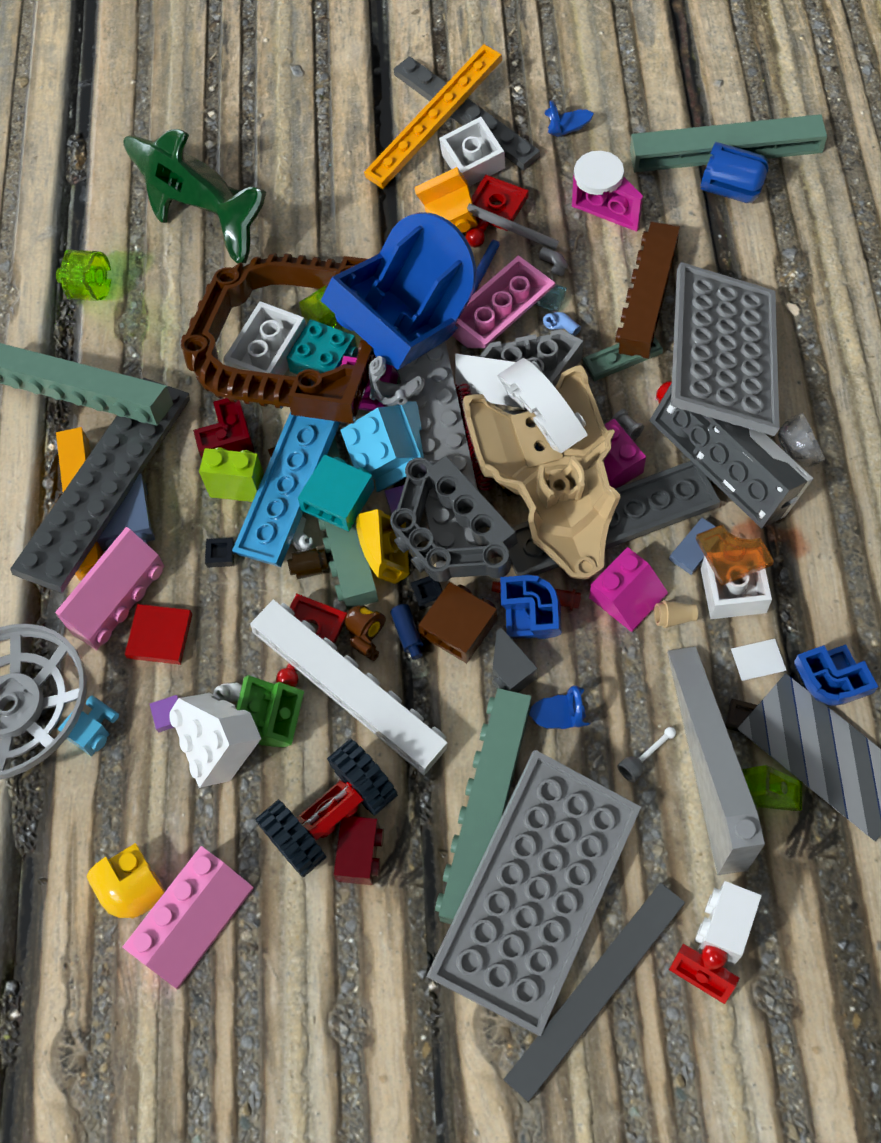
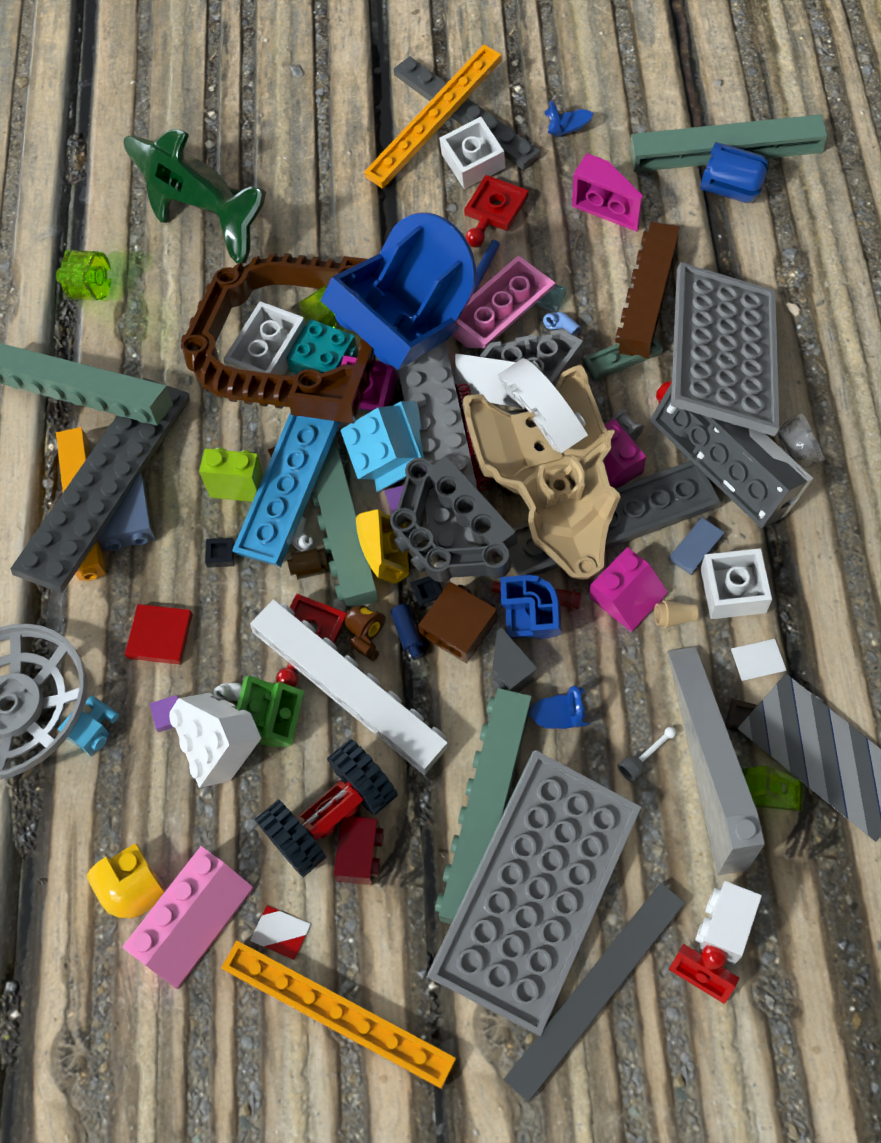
bright pink slope [55,527,165,650] -> none
dark red panel [193,398,255,459] -> none
teal brick [298,454,375,532] -> none
light grey helmet [368,356,425,406] -> none
light orange panel [414,167,478,233] -> none
light grey bar [467,203,559,250] -> none
light grey arm [539,247,568,276] -> none
white tile [574,151,624,195] -> none
clear orange tile [696,525,774,586] -> none
blue brick [794,644,878,706] -> none
none -> light orange plate [221,940,456,1089]
none -> white sticker [250,905,310,960]

